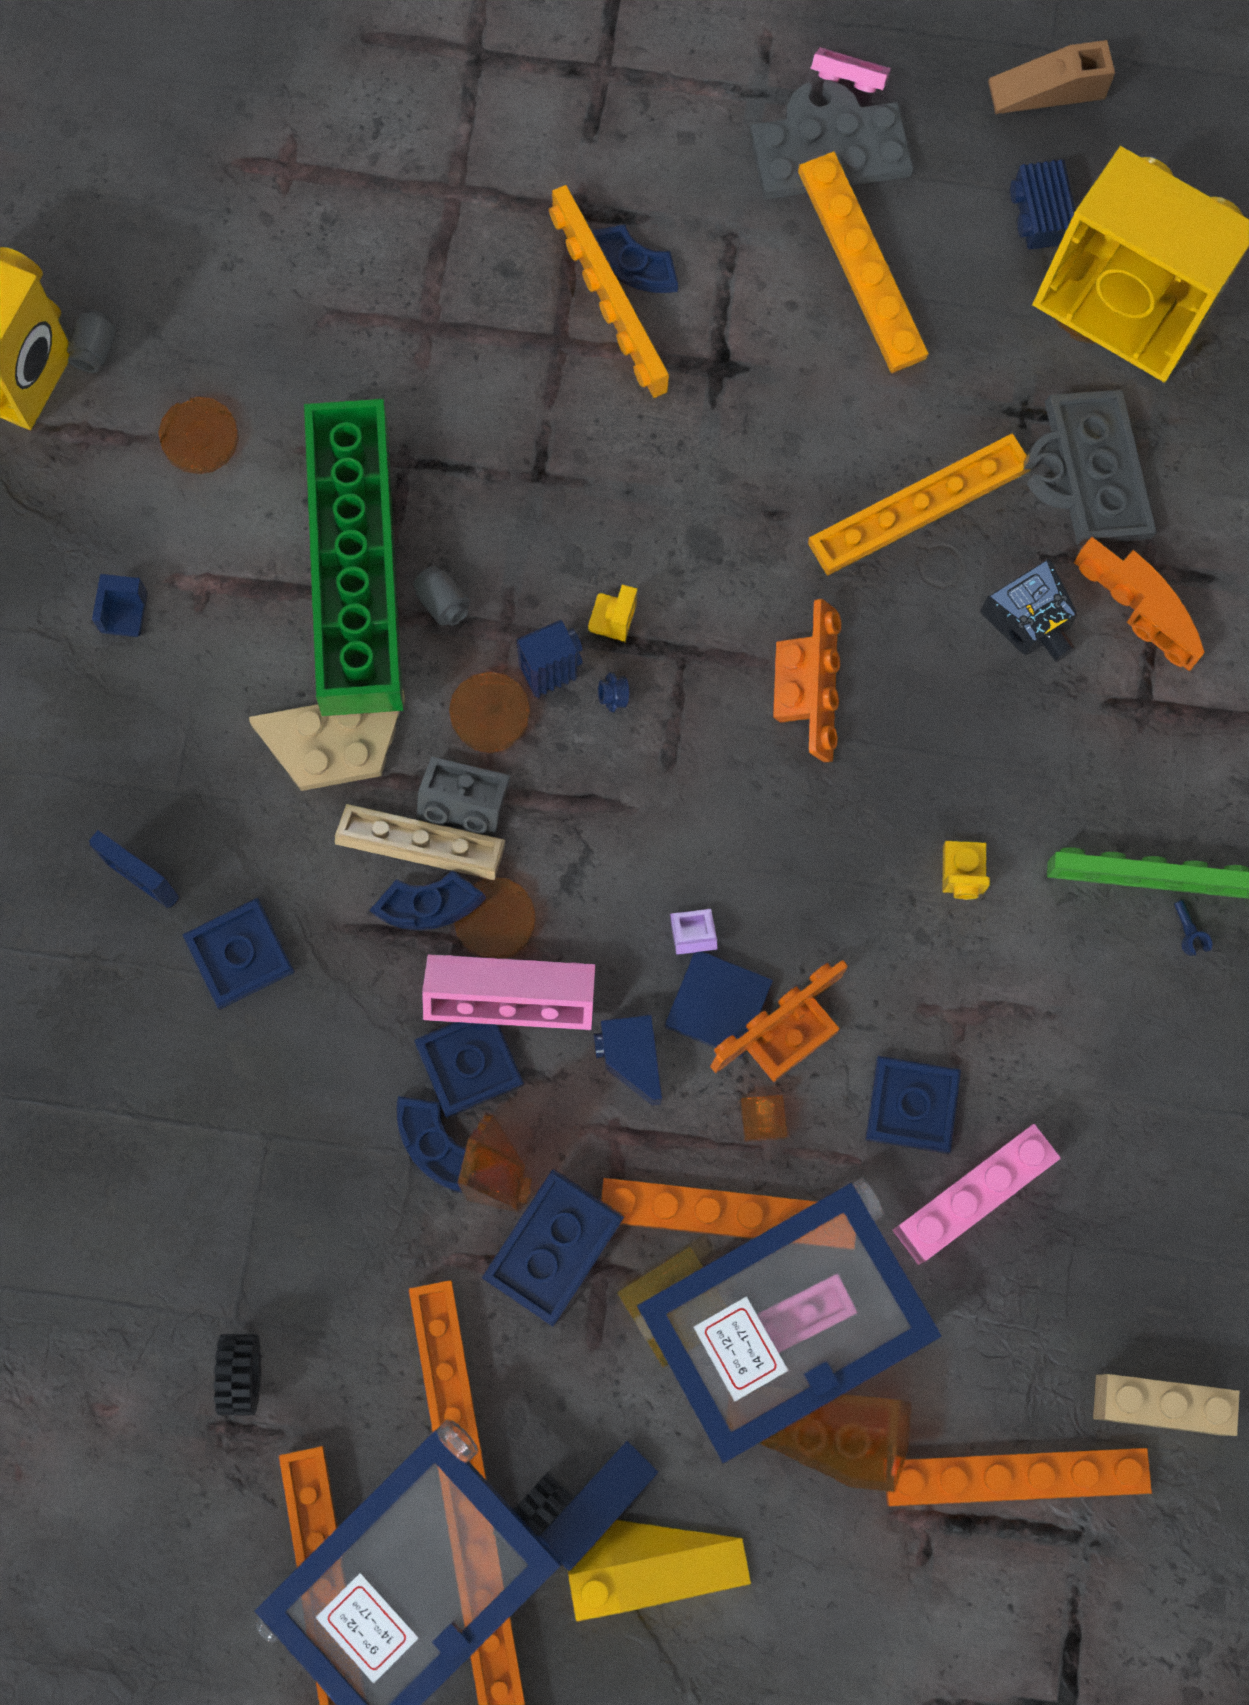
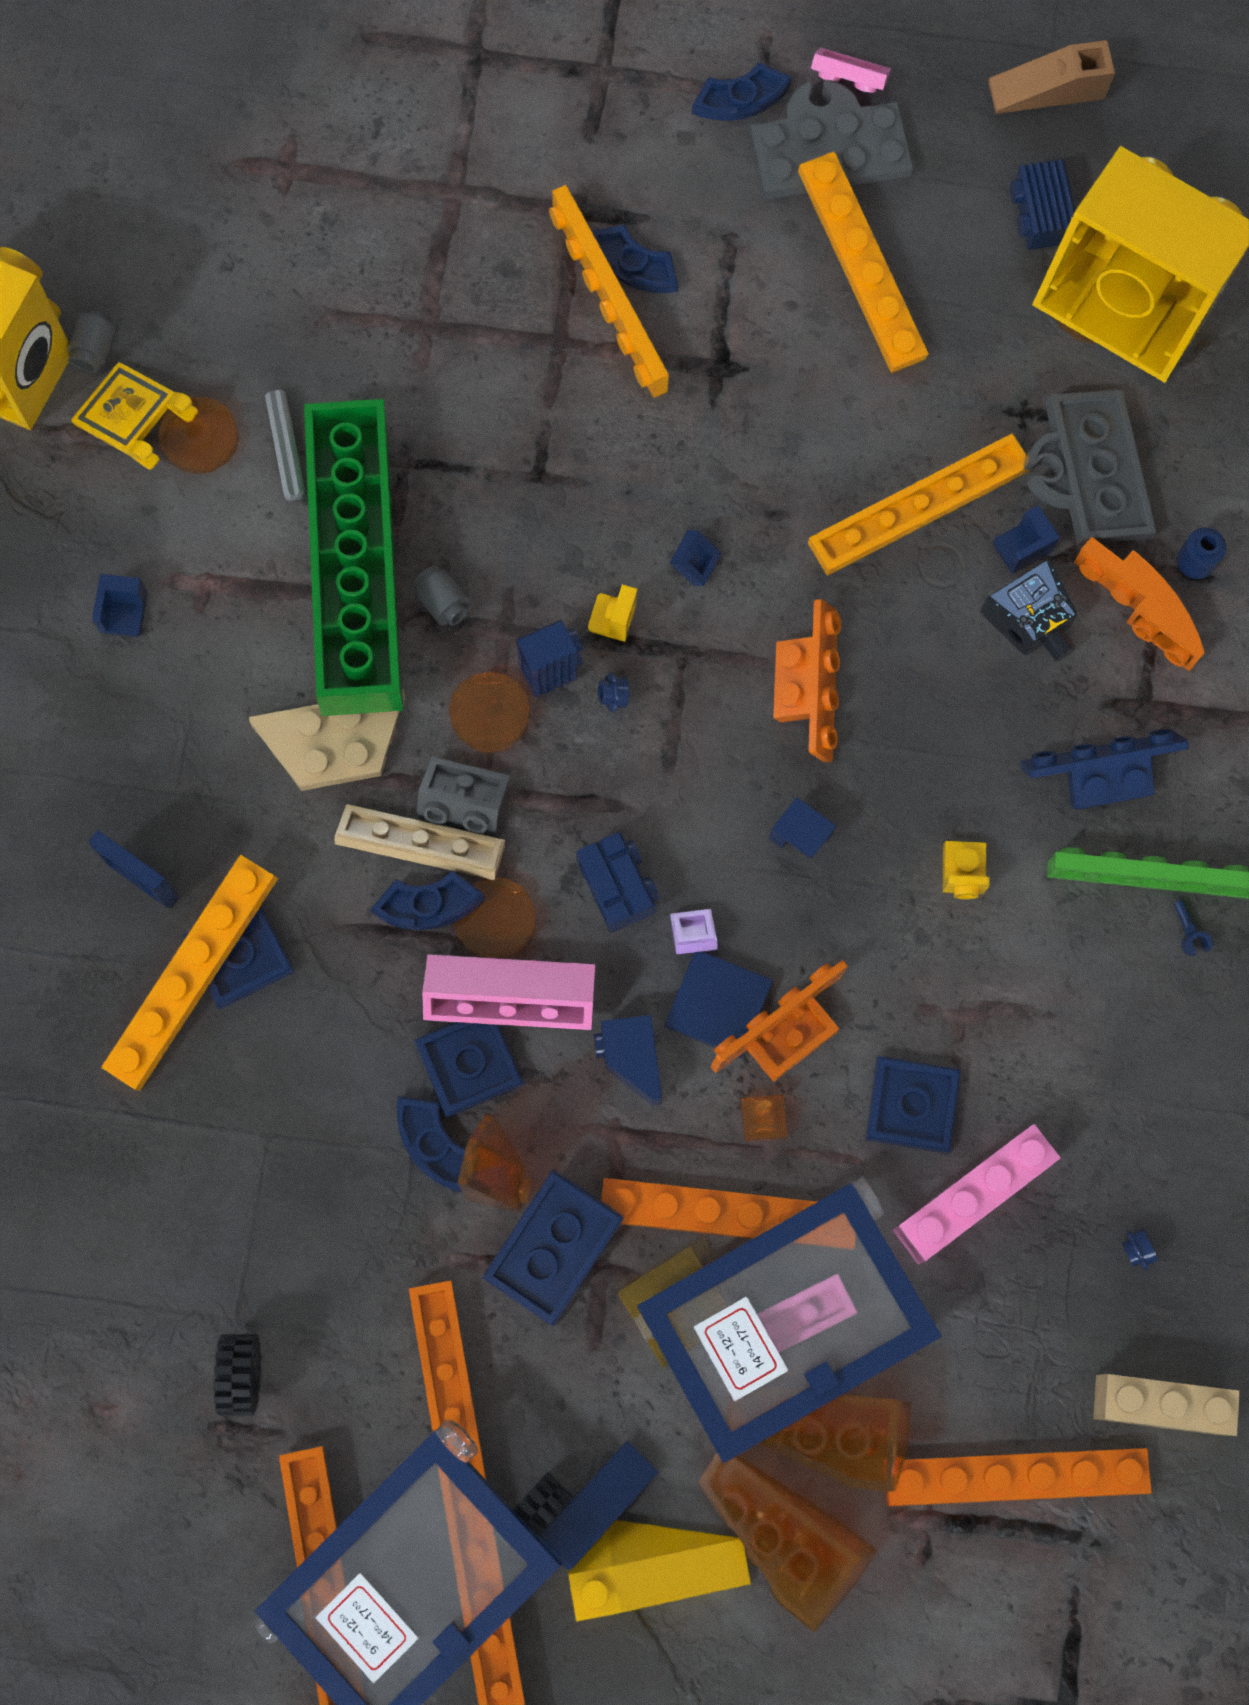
none -> yellow flag [71,362,199,470]
none -> light orange plate [101,854,278,1091]
none -> light grey axle [265,389,306,501]
none -> dark blue brick [576,832,659,933]
none -> dark blue plate [670,530,722,586]
none -> dark blue tile [692,62,792,121]
none -> clear orange wedge [698,1453,878,1633]
none -> dark blue panel [769,797,836,858]
none -> dark blue panel [993,505,1060,574]
none -> dark blue bracket [1021,729,1189,810]
none -> dark blue plate [1122,1229,1159,1271]
none -> dark blue brick [1177,527,1226,579]

